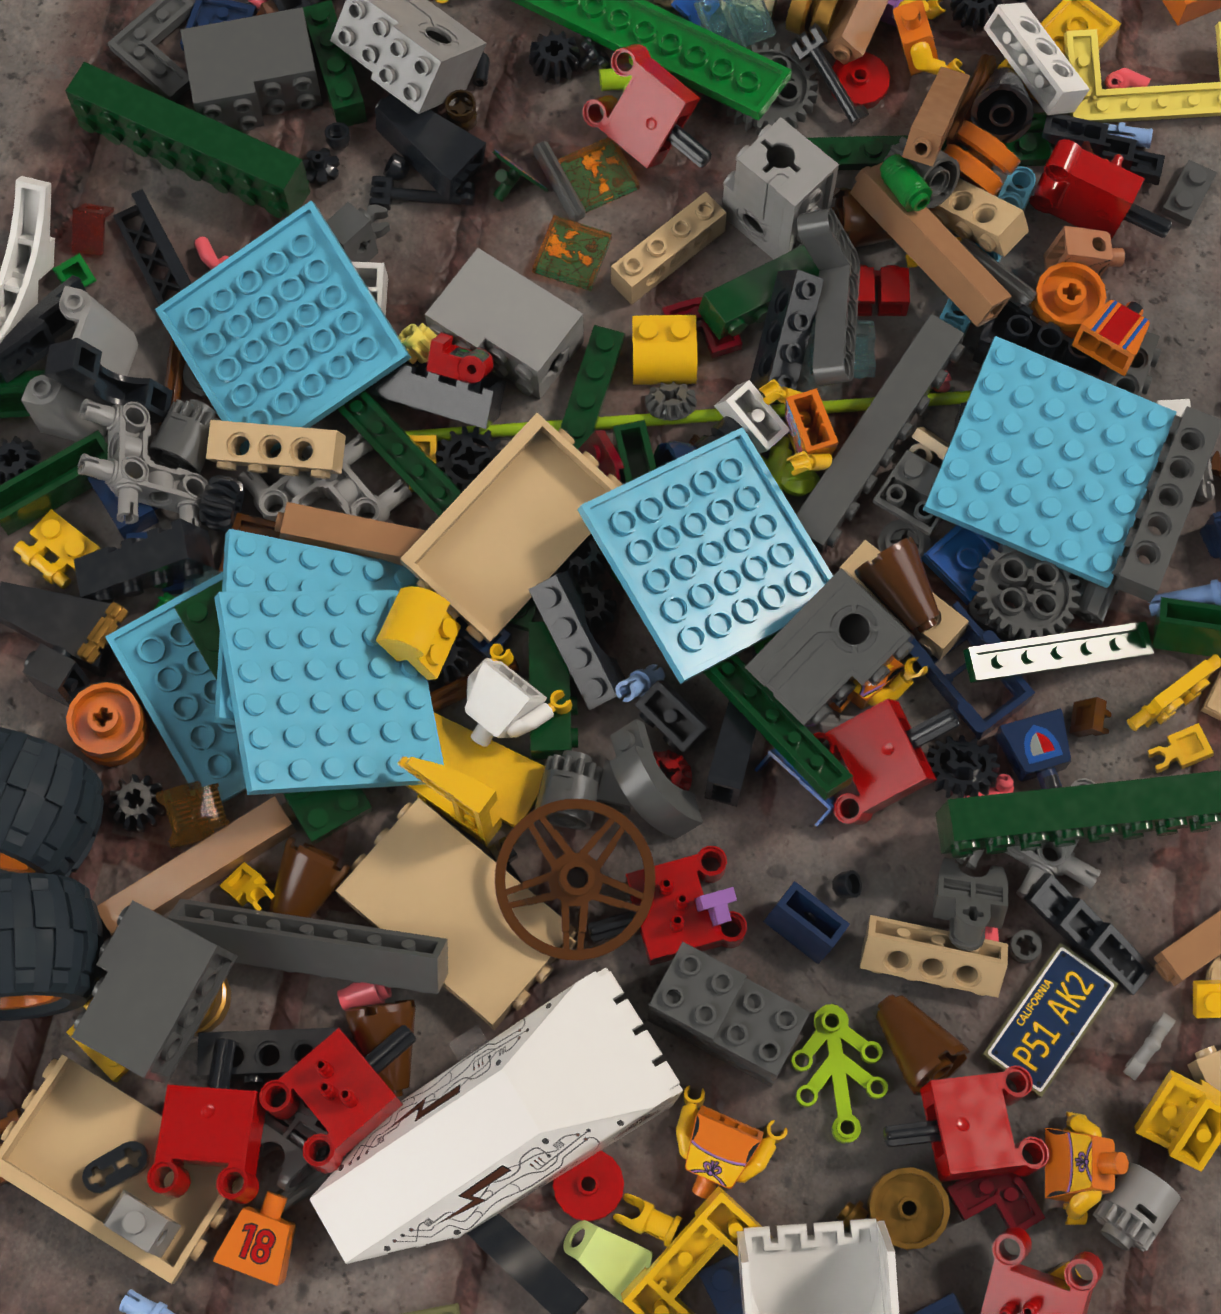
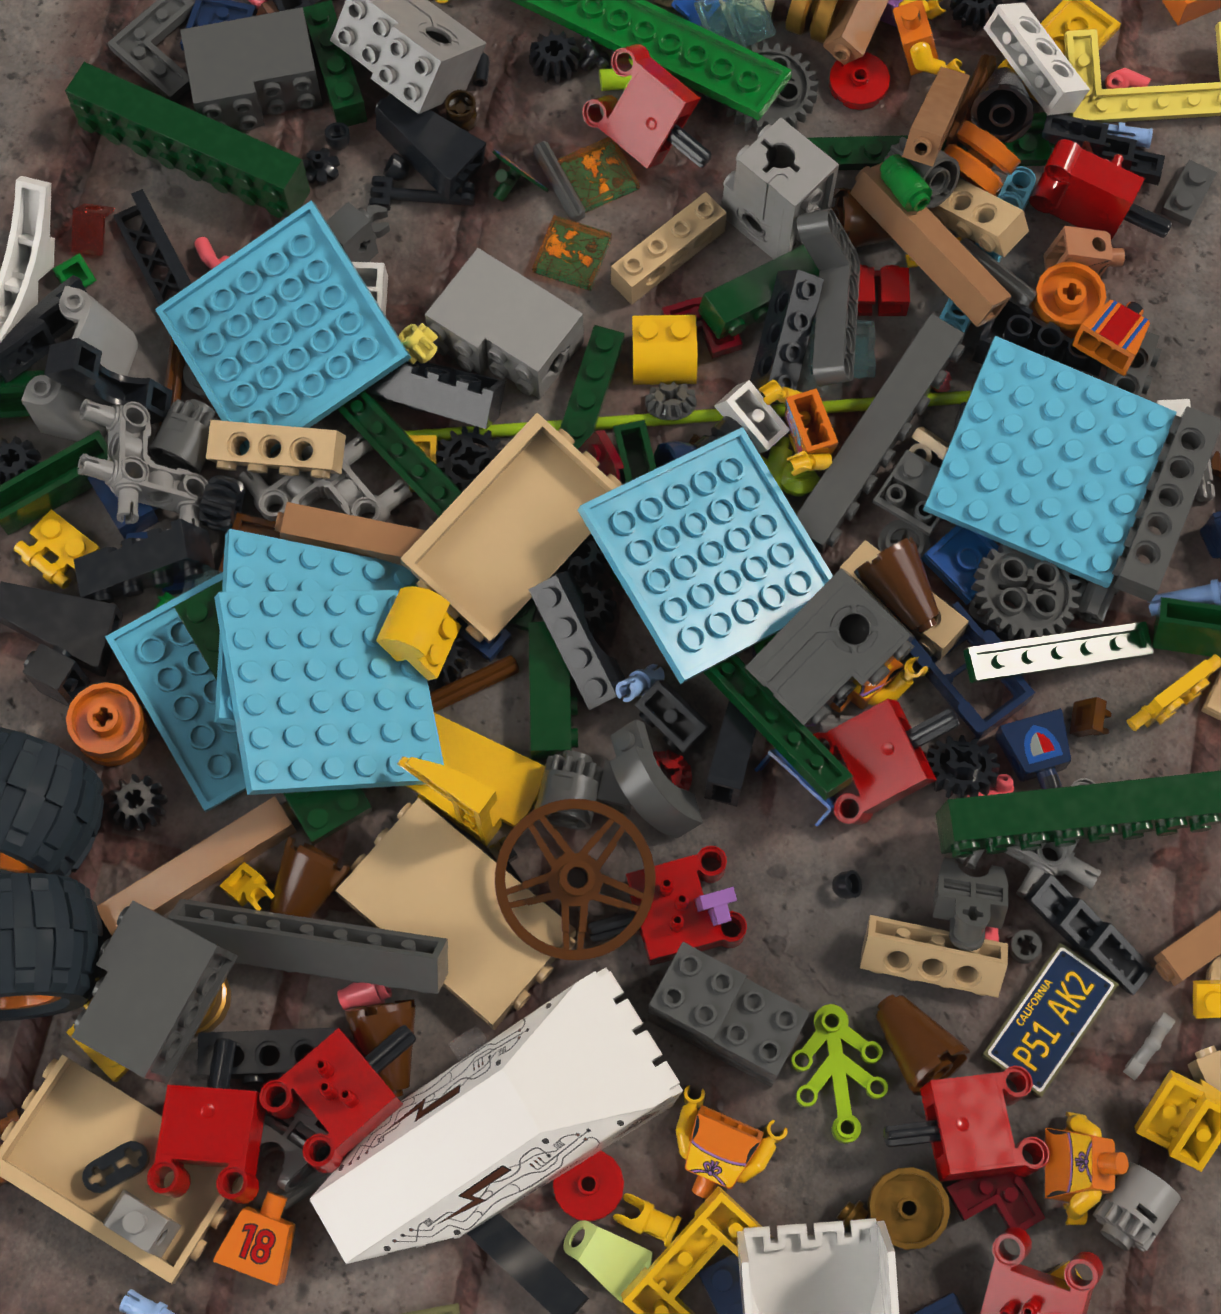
pearl gold axle [77,602,128,664] -> none
clear orange piece [156,781,230,848] -> none
red leg [426,332,493,383] -> none
white torso [465,643,572,747] -> none
dark blue brick [763,881,850,964] -> none
black hinge [791,23,869,126] -> none
yellow plate [1147,723,1214,773] -> none

